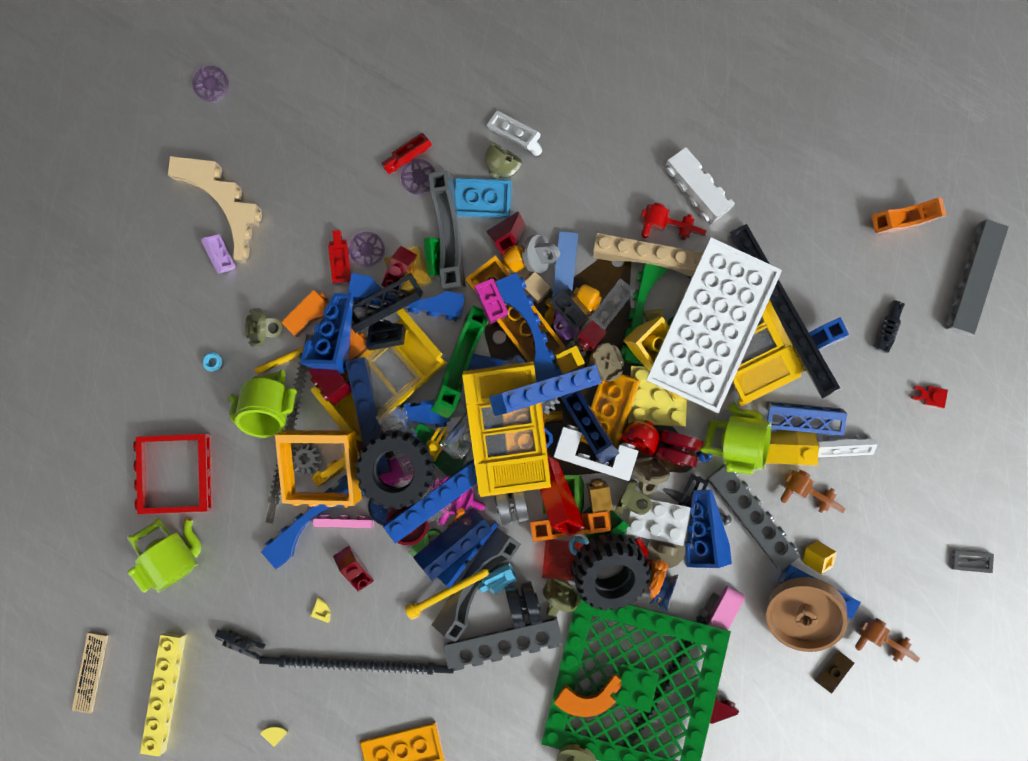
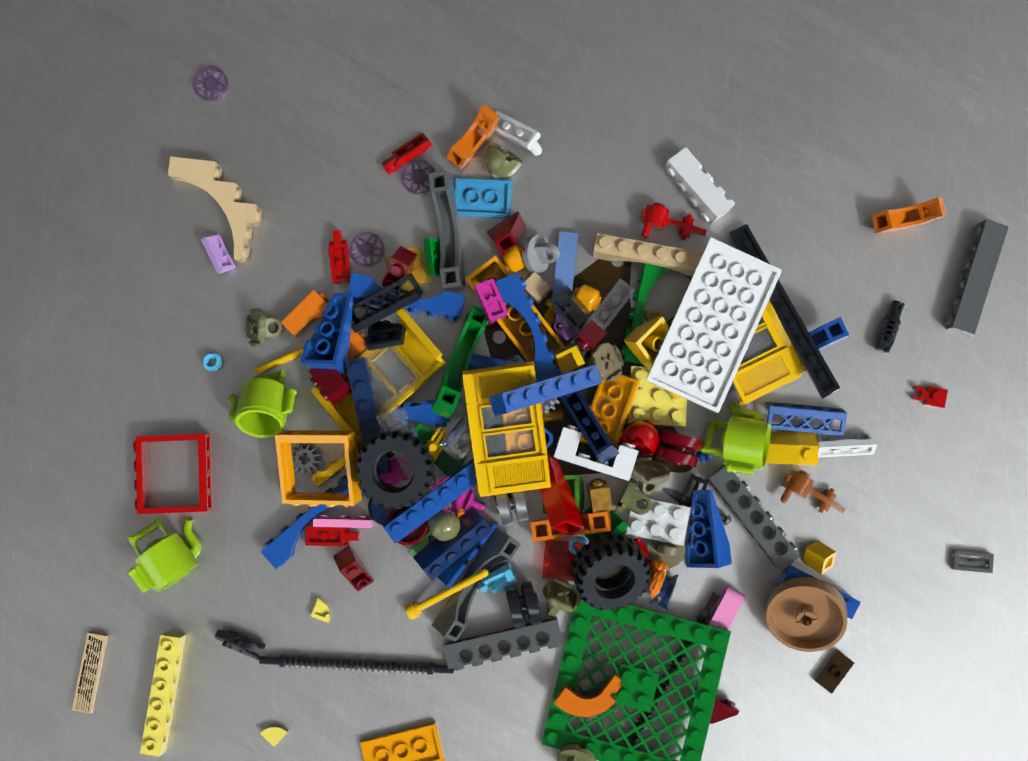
clear smoke hose [265,334,313,524] -> none
dark orange piece [855,617,920,663] -> none
none -> red hinge [305,526,360,547]
none -> olive hair [428,511,460,541]
none -> orange arch [446,104,500,170]

